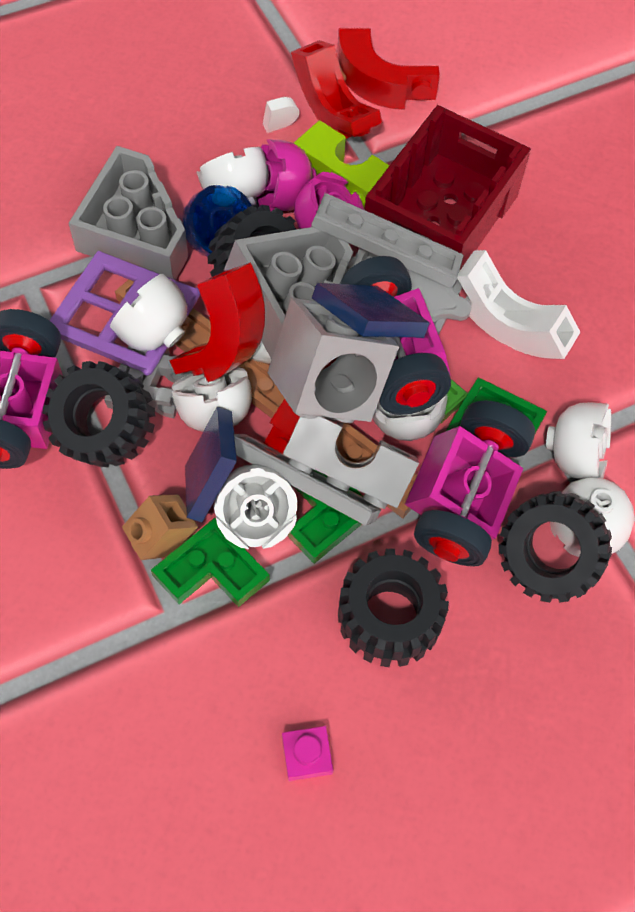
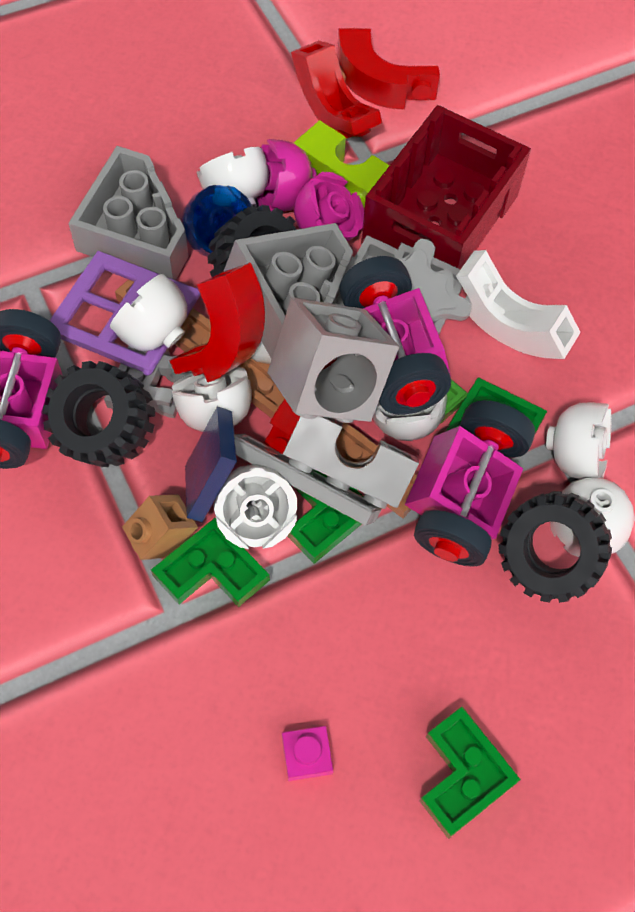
white tile [263,97,299,133] -> none
light grey tile [311,193,463,288] -> none
dark blue tile [312,283,430,338] -> none
black tyre [338,548,449,667] -> none
none -> green plate [420,707,521,839]

